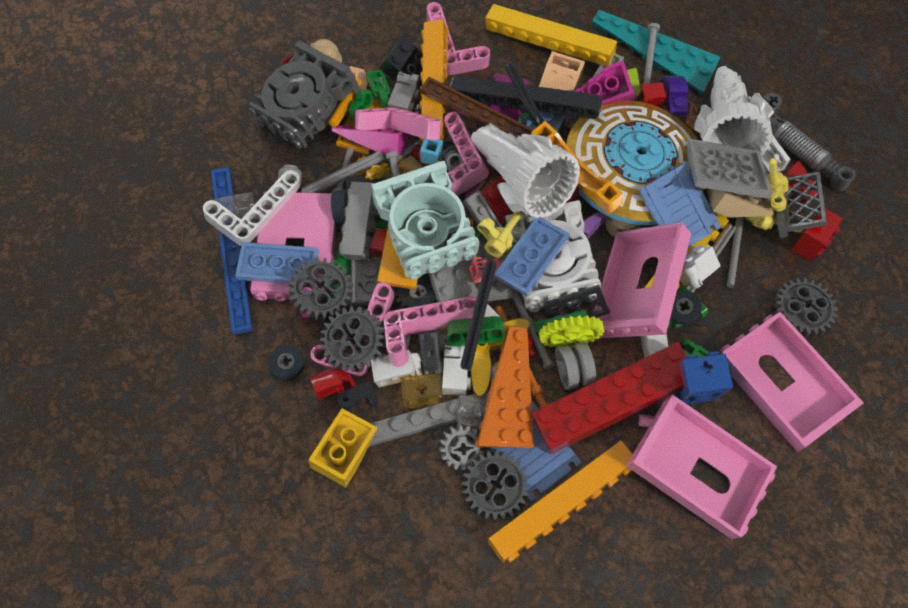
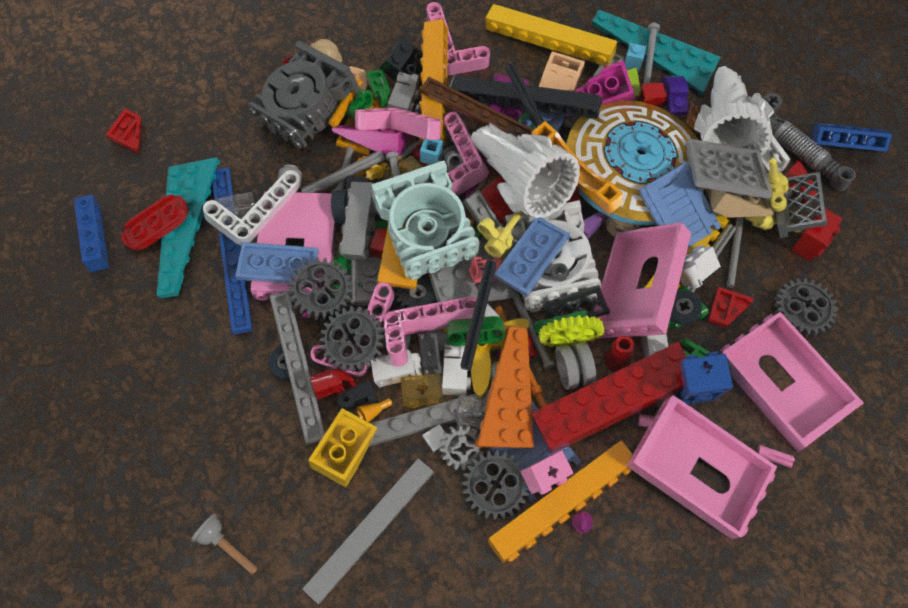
none -> blue brick [74,194,109,272]
none -> red wing [106,109,142,153]
none -> red tile [121,194,189,251]
none -> teal wing [157,157,220,298]
none -> piece [191,513,258,574]
none -> light grey tile [270,291,325,445]
none -> light grey tile [302,458,434,605]
none -> light orange cone [355,398,392,423]
none -> white tile [422,424,451,453]
none -> bright pink brick [520,450,573,495]
none -> dark grey plate [550,263,569,282]
none -> magenta tile [571,511,593,534]
none -> red plant [604,336,634,372]
none -> medium azure brick [624,43,646,72]
none -> red wing [707,287,754,328]
none -> bright pink piece [756,445,795,468]
none -> blue brick [811,123,892,152]

